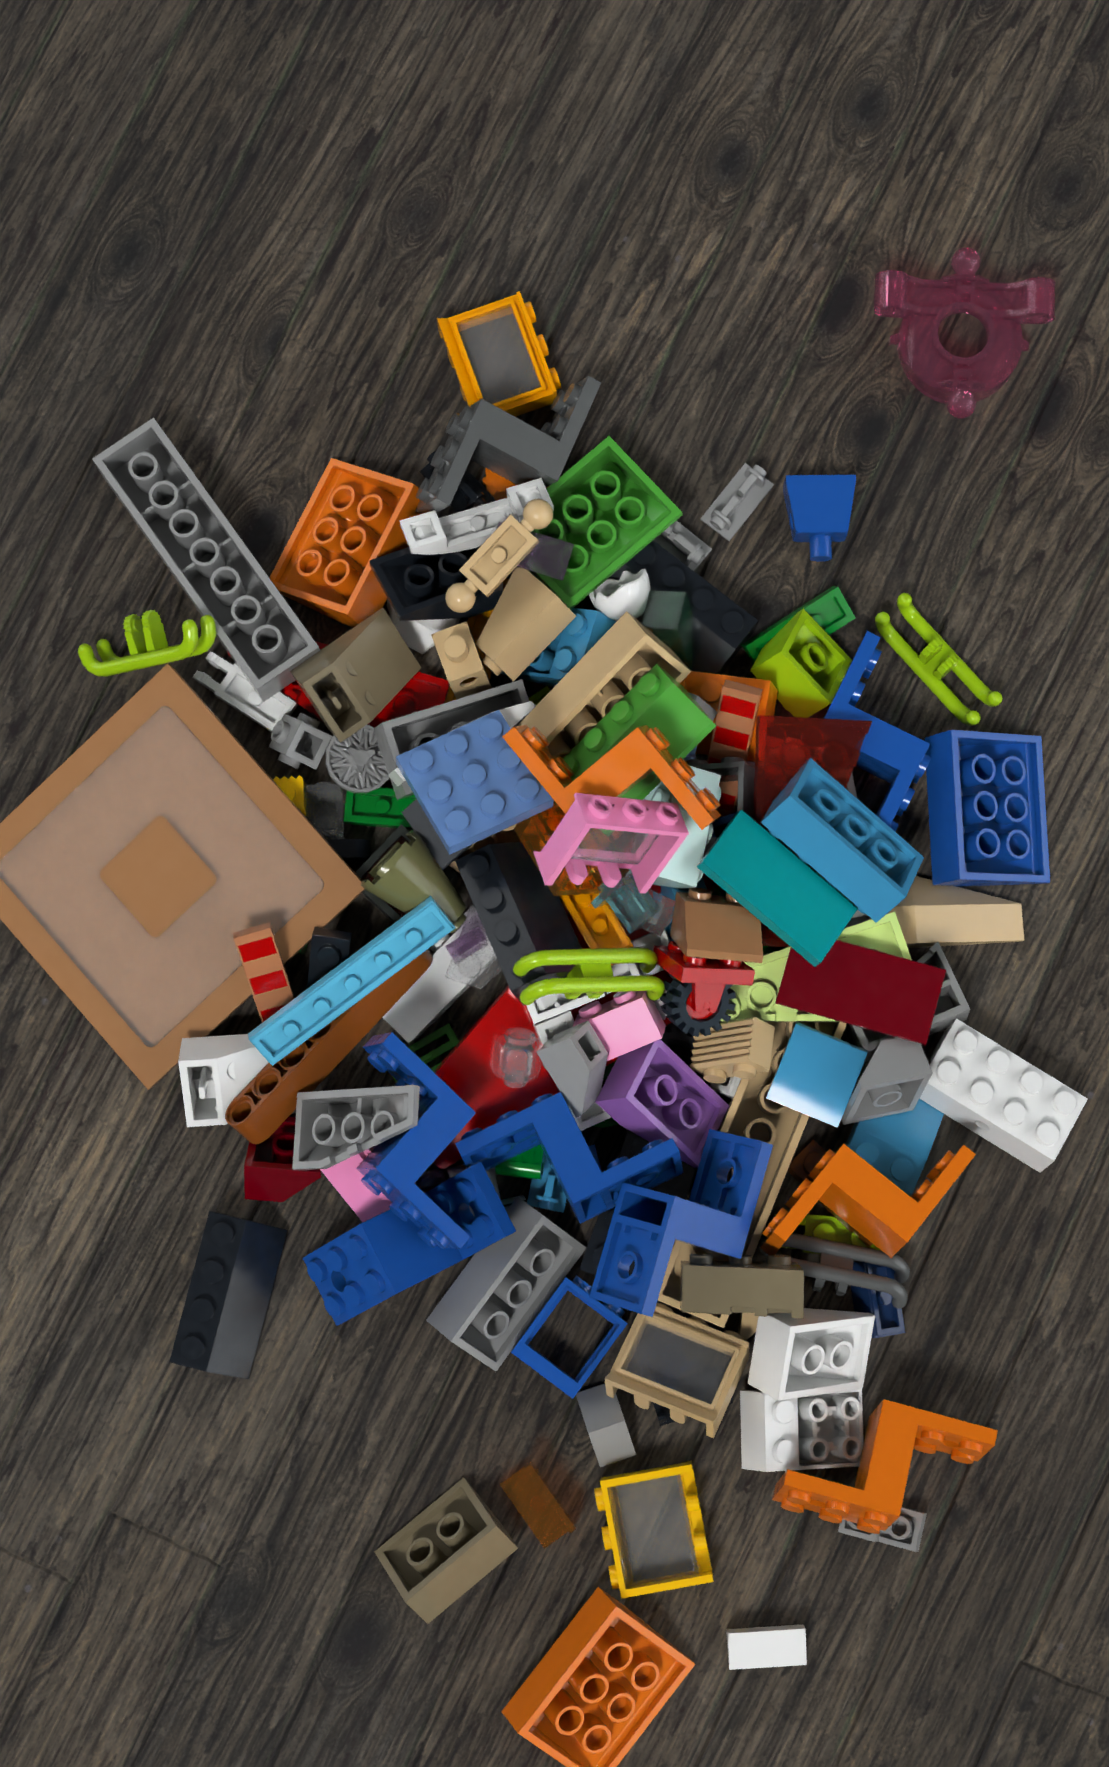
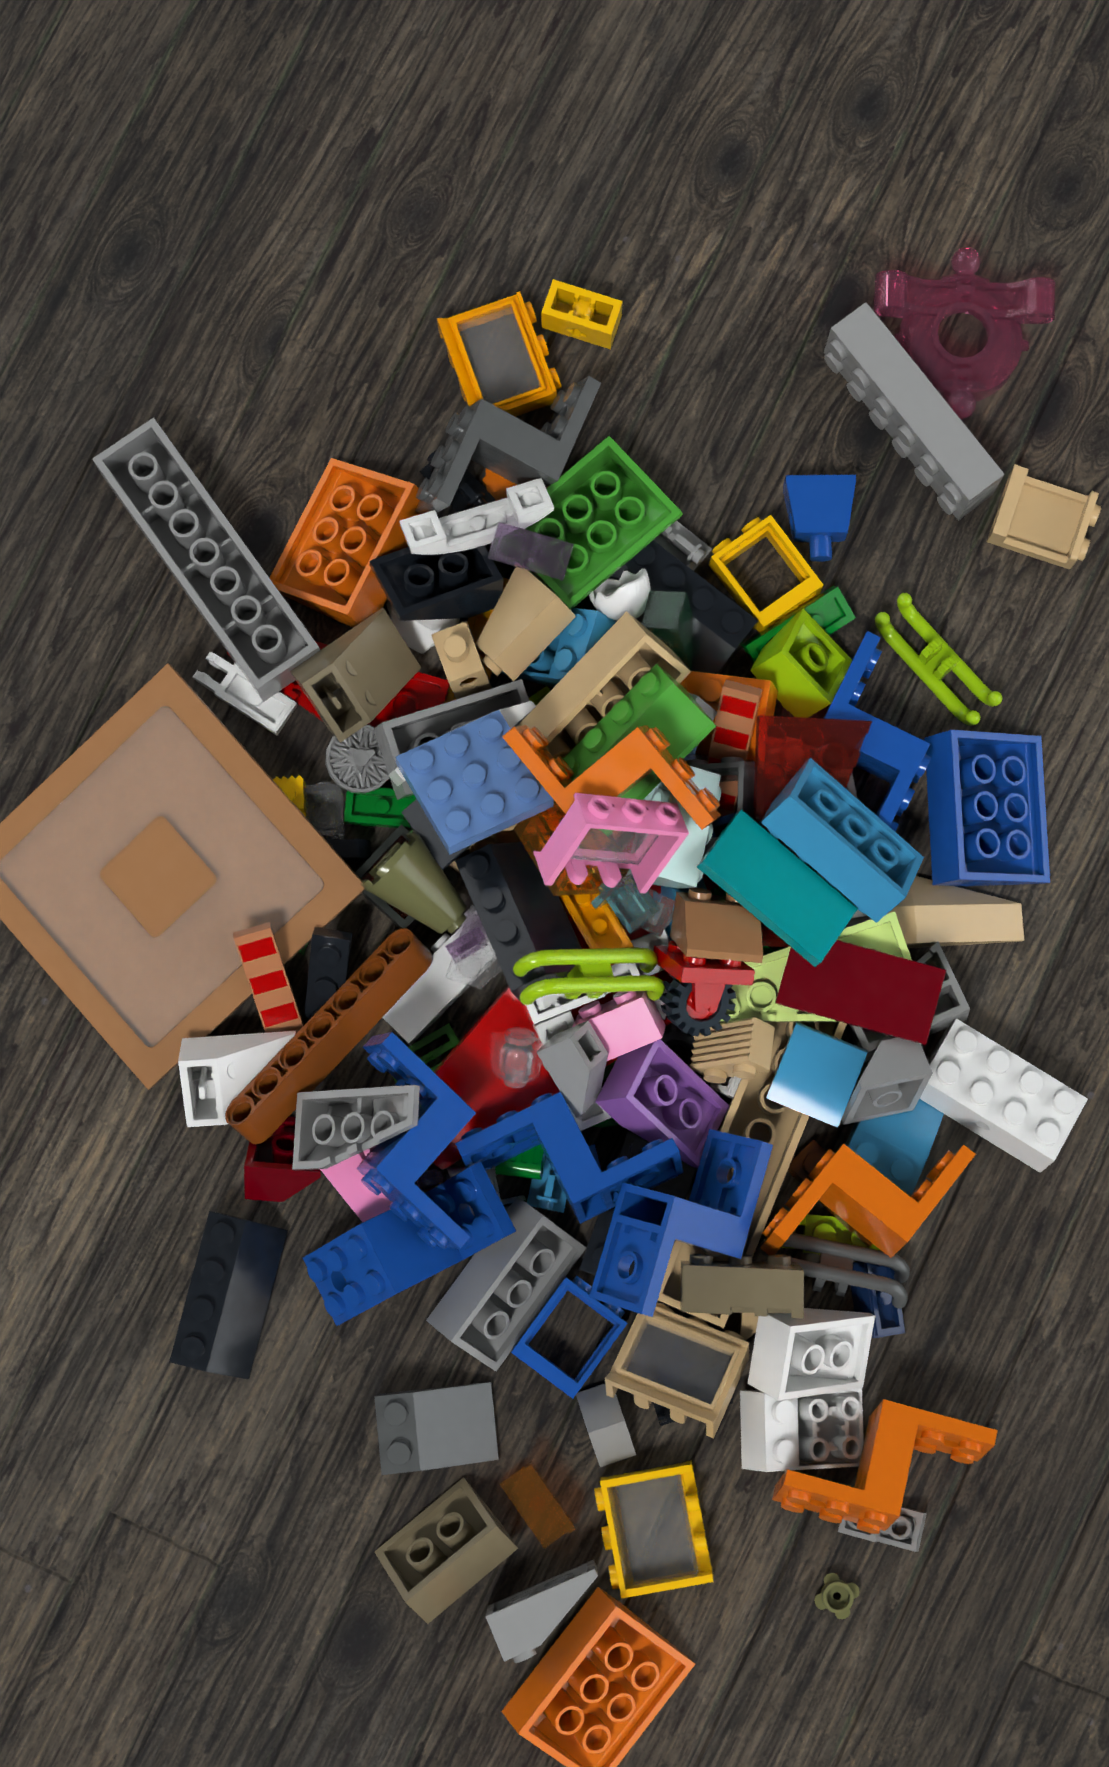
lime piece [78,610,216,677] -> none
medium azure tile [248,896,455,1066] -> none
light grey brick [269,713,332,770] -> none
tan plate [445,499,553,613] -> none
light grey hinge [700,463,774,541] -> none
white slope [726,1624,807,1670] -> none
none -> dark grey slope [374,1382,499,1475]
none -> light grey slope [485,1560,598,1663]
none -> yellow brick [541,279,623,350]
none -> yellow window [709,515,823,633]
none -> olive plate [814,1573,860,1619]
none -> light grey brick [824,302,1004,521]
none -> tan panel [987,465,1101,569]

